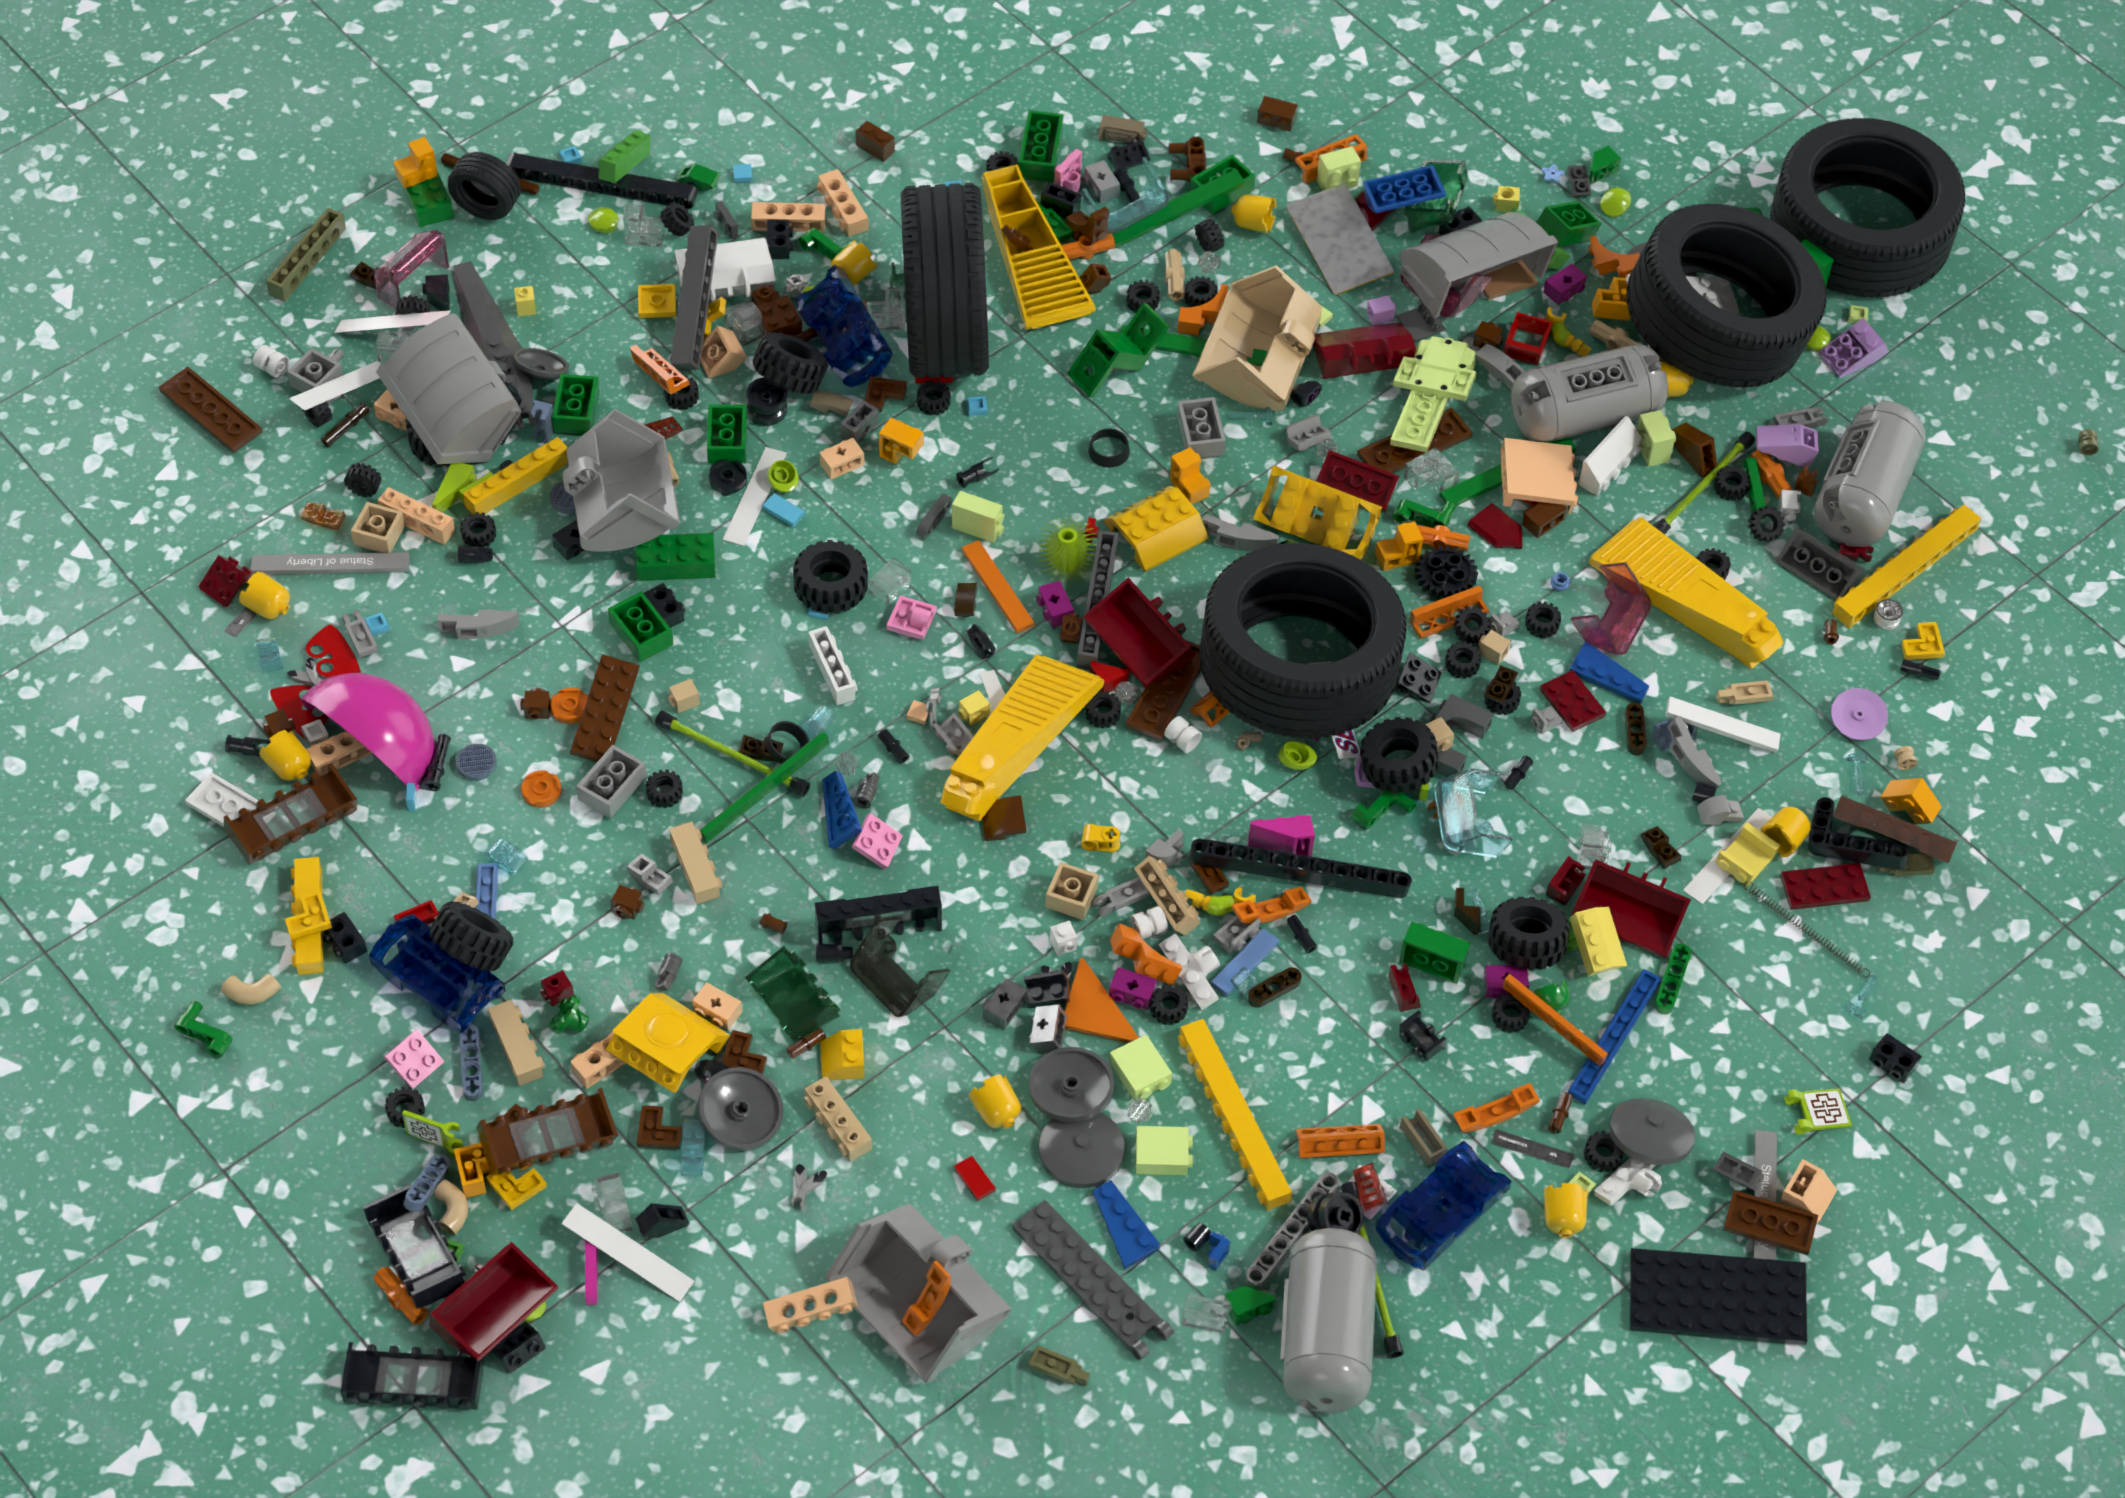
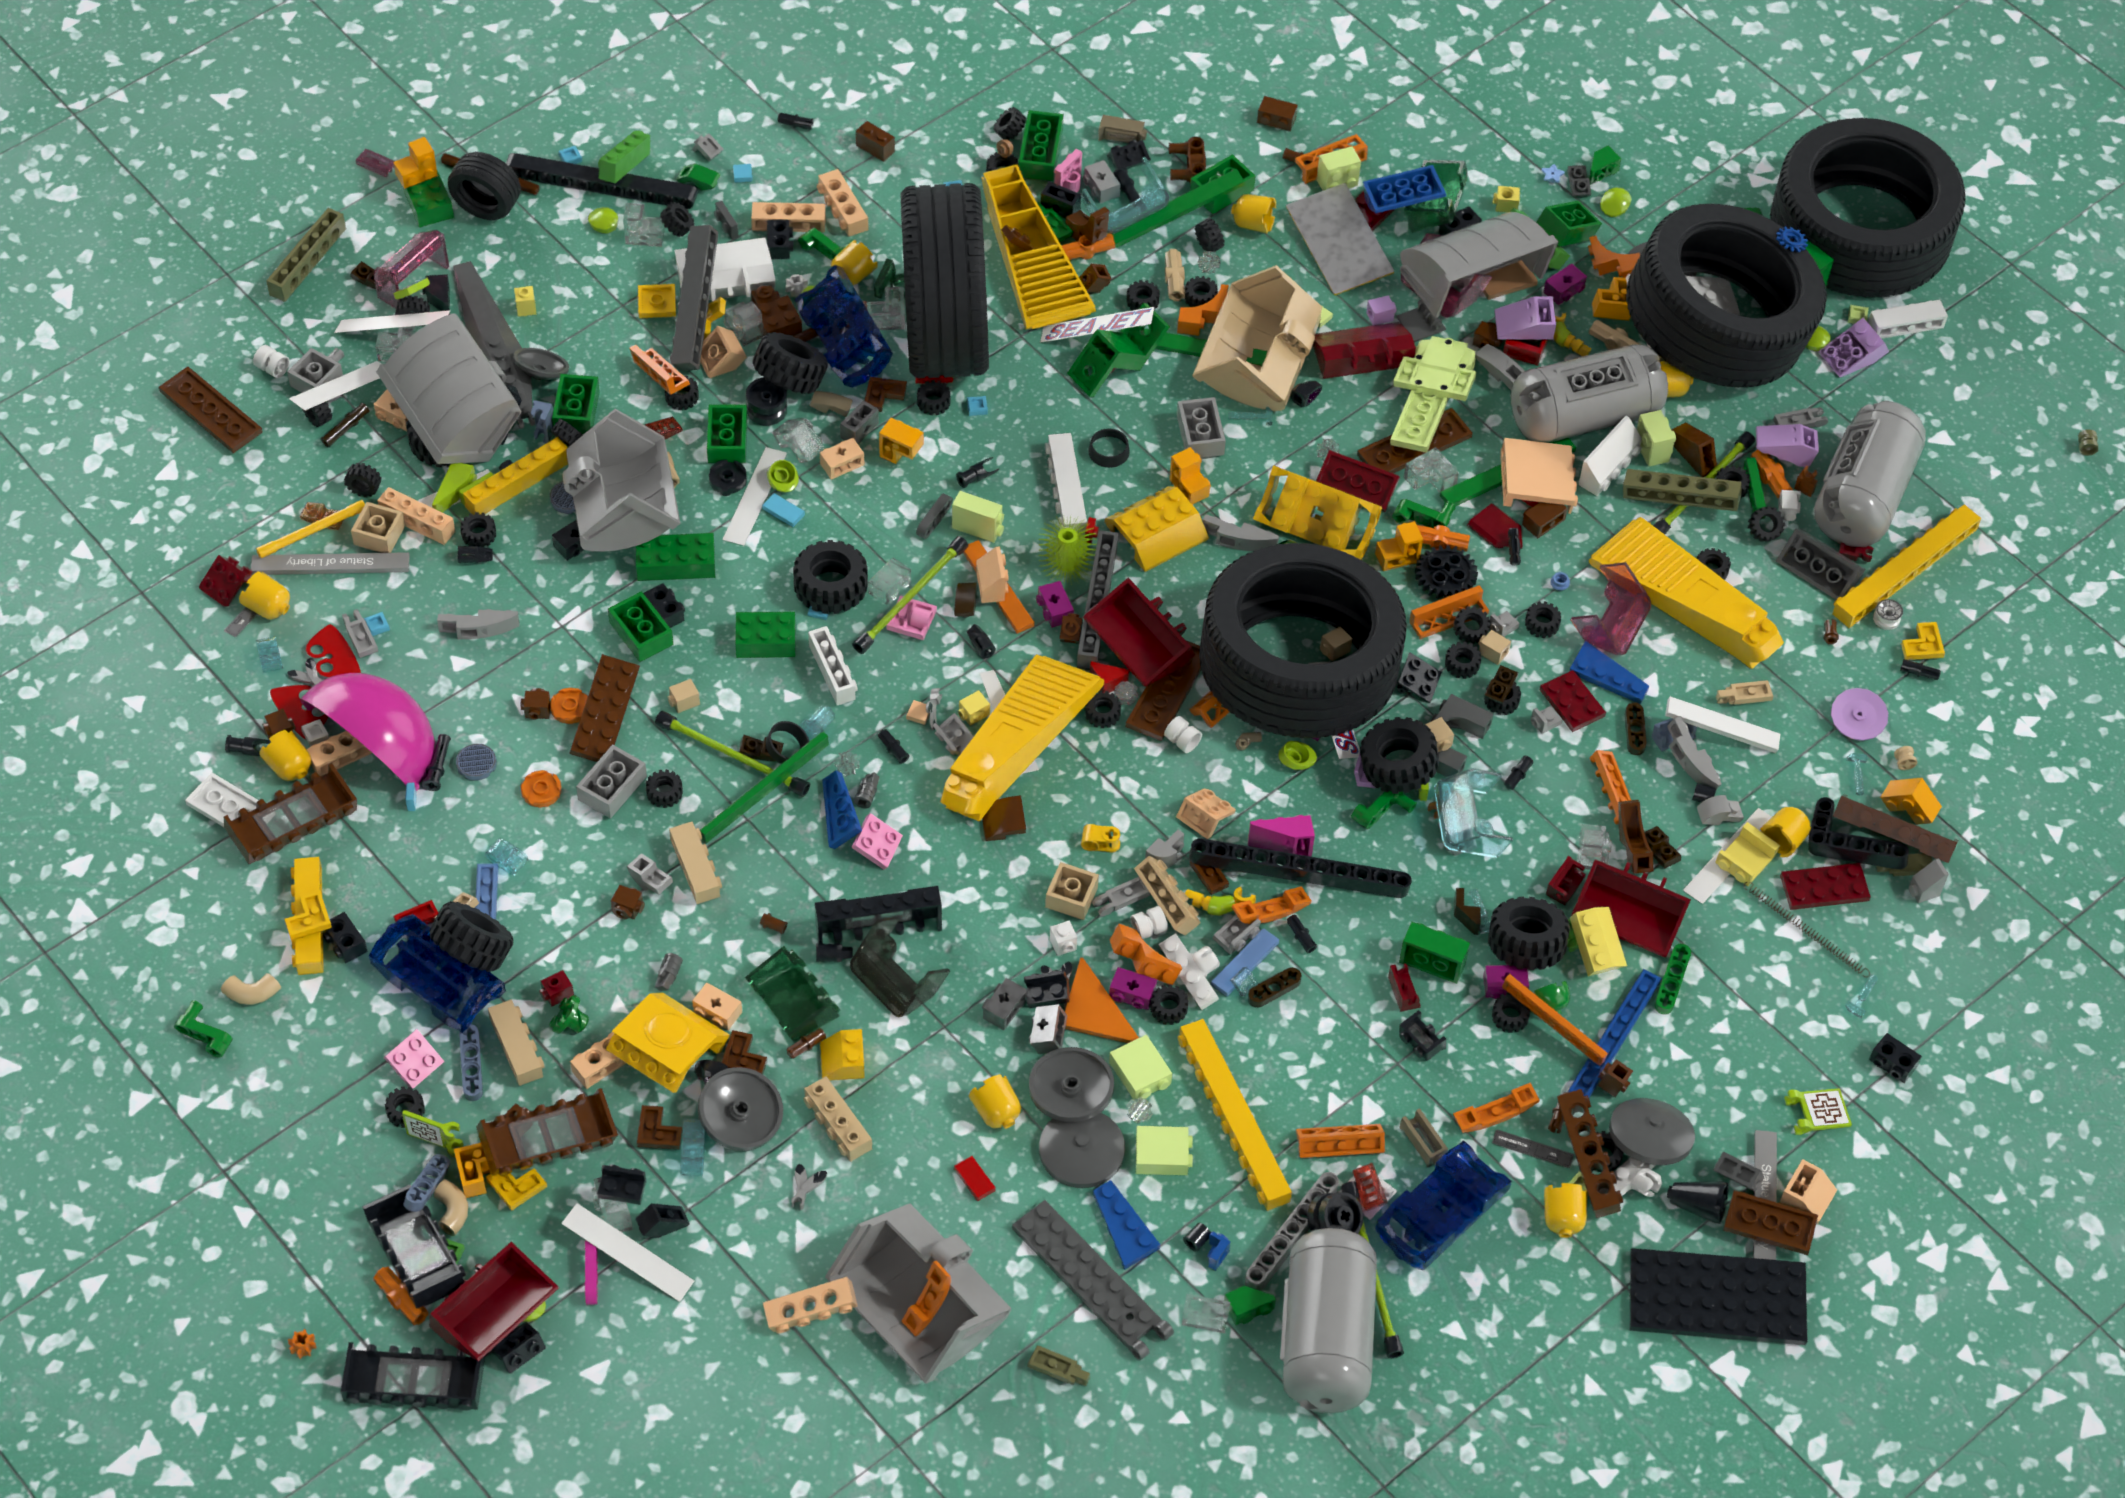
light grey bracket [1285,414,1332,451] -> none
none -> yellow piece [256,500,365,559]
none -> orange gear [288,1329,317,1359]
none -> clear pink tile [356,149,394,177]
none -> lime tile [393,278,430,300]
none -> black tyre [550,419,583,447]
none -> black bracket [597,1164,646,1205]
none -> light grey bracket [692,133,723,162]
none -> green brick [735,612,796,658]
none -> clear brick [772,417,825,463]
none -> black axle [777,113,814,130]
none -> lime hose [852,536,968,654]
none -> clear green tile [874,258,893,298]
none -> light nougat slope [976,546,1008,603]
none -> black tyre [994,107,1026,141]
none -> medium nougat plate [996,139,1013,157]
none -> sticker [1040,307,1154,343]
none -> white brick [1045,433,1087,535]
none -> light nougat bracket [1176,788,1236,839]
none -> tan brick [1320,627,1353,661]
none -> lavender slope [1494,296,1556,339]
none -> black axle [1508,528,1521,565]
none -> reddish brown brick [1557,1089,1623,1219]
none -> orange hinge [1590,750,1631,825]
none -> reddish brown brick [1598,1059,1633,1097]
none -> reddish brown arch [1618,800,1654,874]
none -> olive brick [1623,469,1742,511]
none -> black cone [1667,1181,1729,1224]
none -> blue gear [1776,227,1808,252]
none -> white brick [1868,300,1948,339]
none -> light grey slope [1909,858,1949,903]

